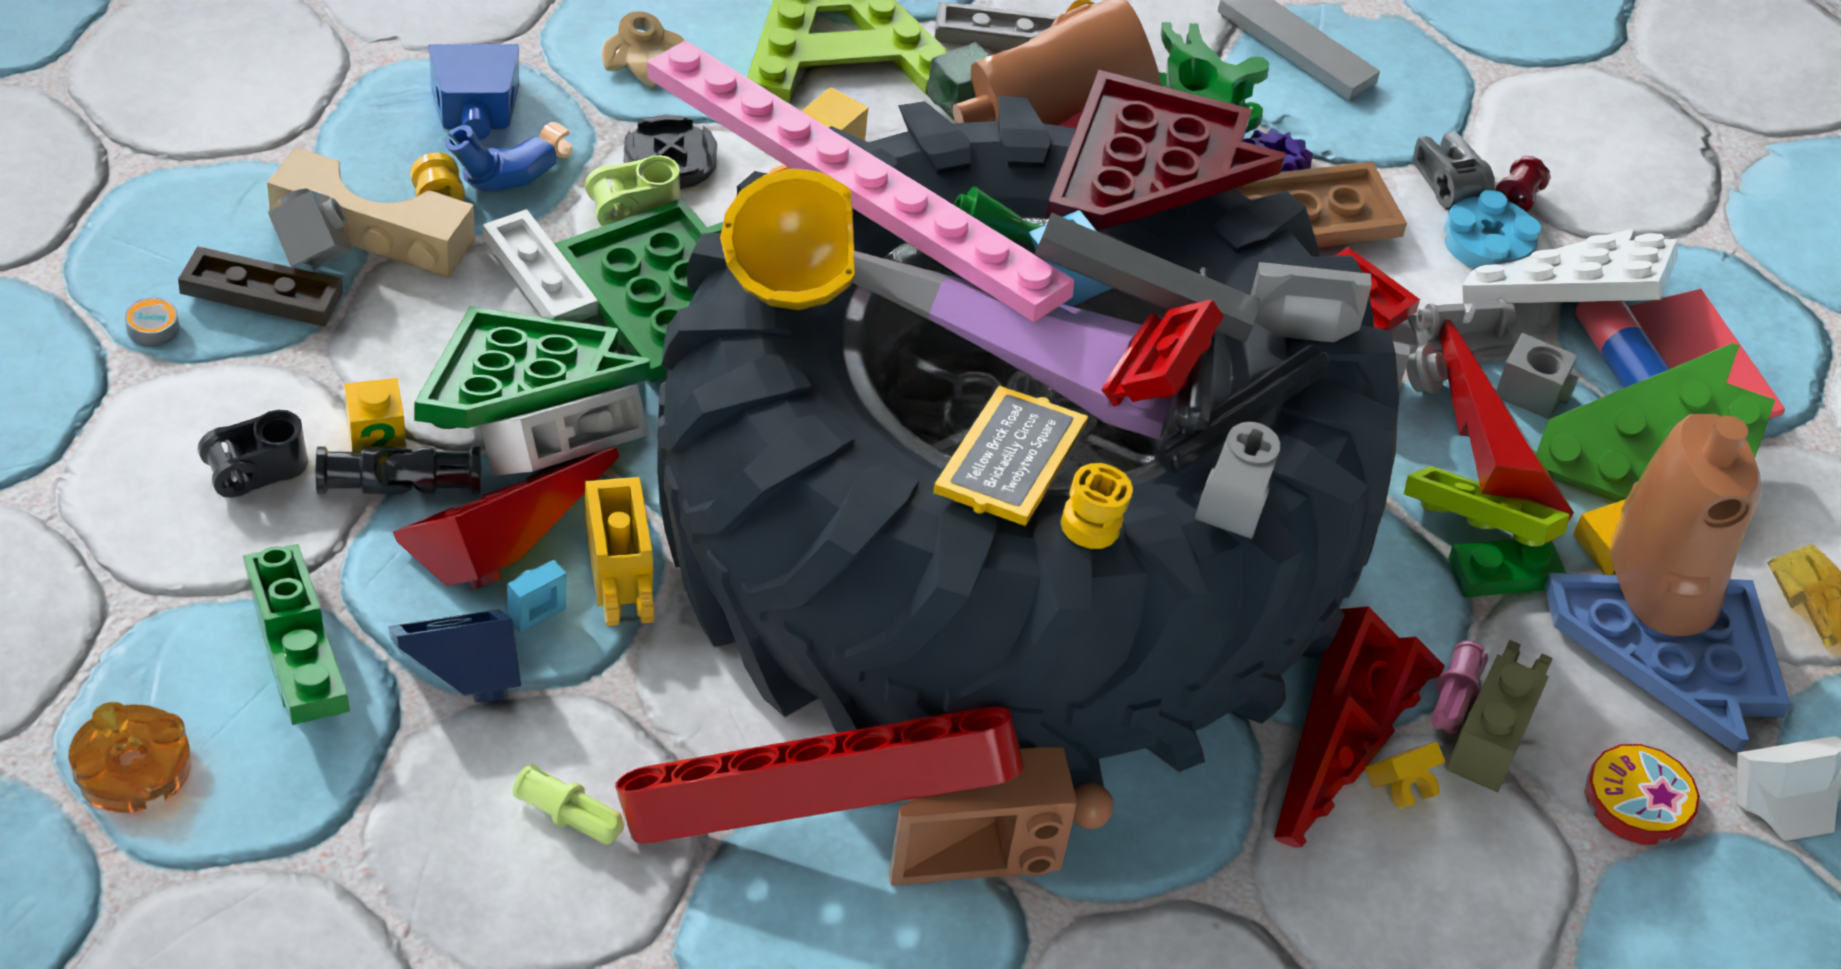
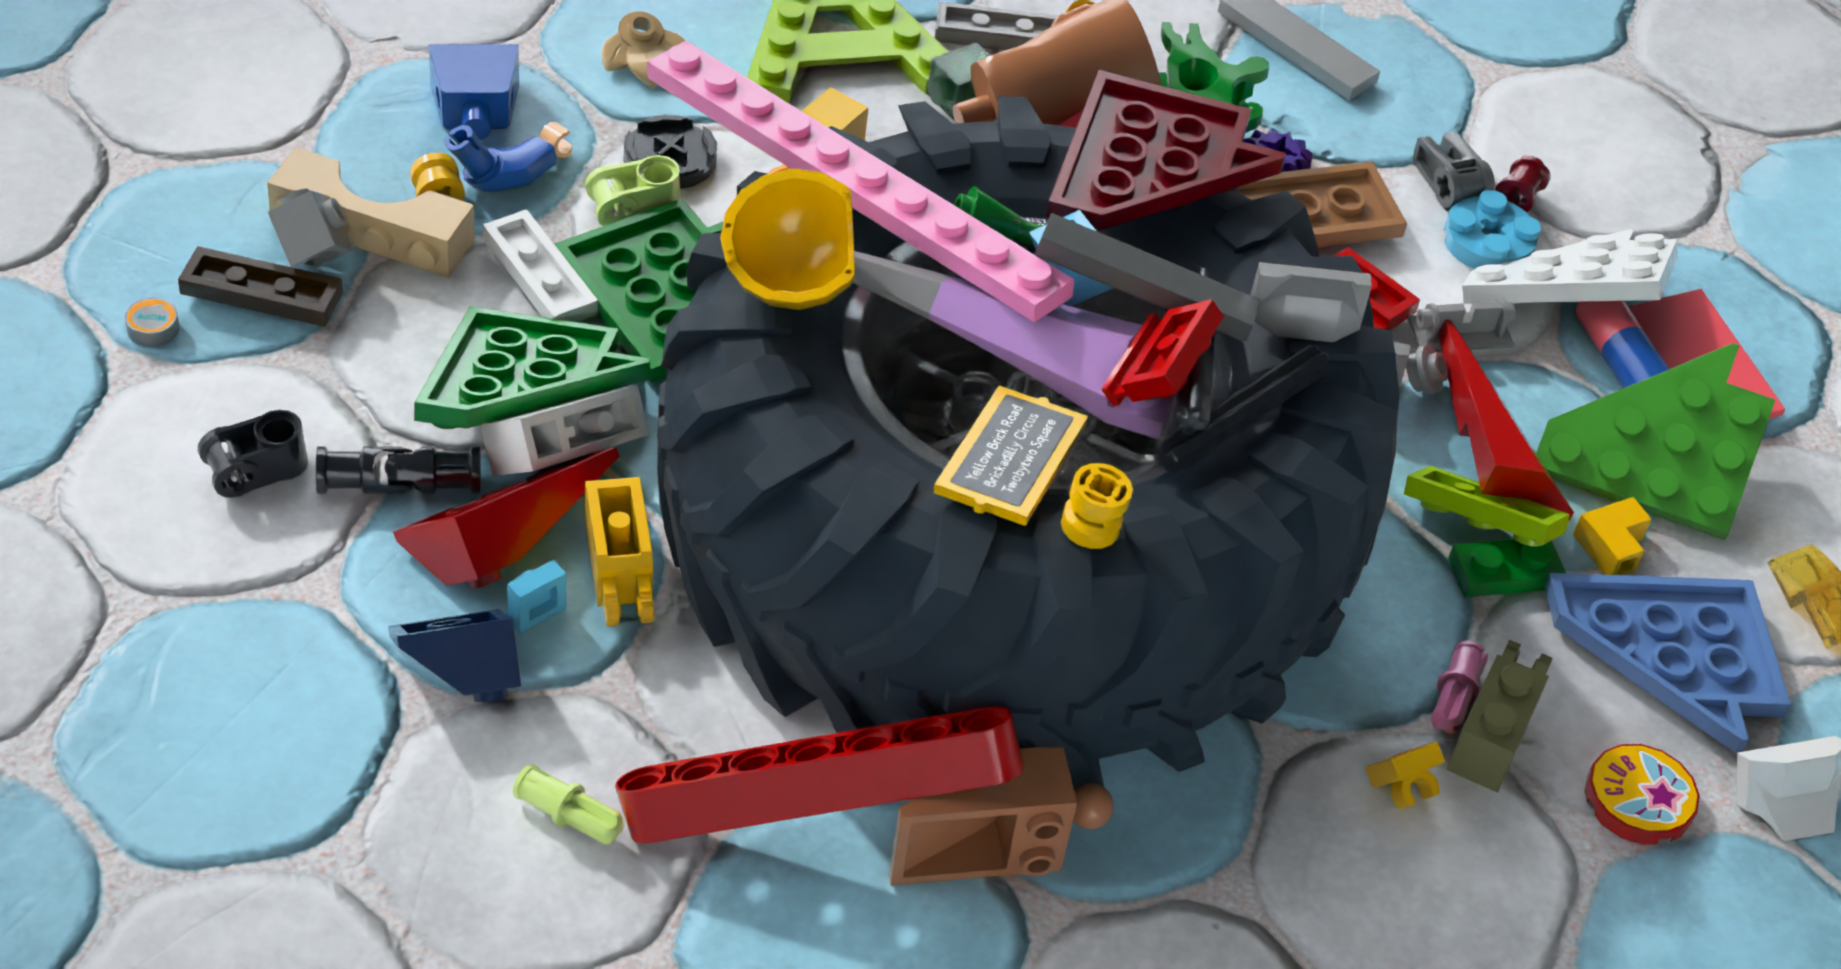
clear orange plate [68,702,192,813] -> none
green slope [243,544,350,725] -> none
yellow brick [344,378,406,463] -> none
light grey piece [1194,422,1280,539] -> none
red wedge [1274,606,1445,847] -> none
light grey brick [1496,333,1579,419] -> none
nougat torso [1611,414,1762,636] -> none

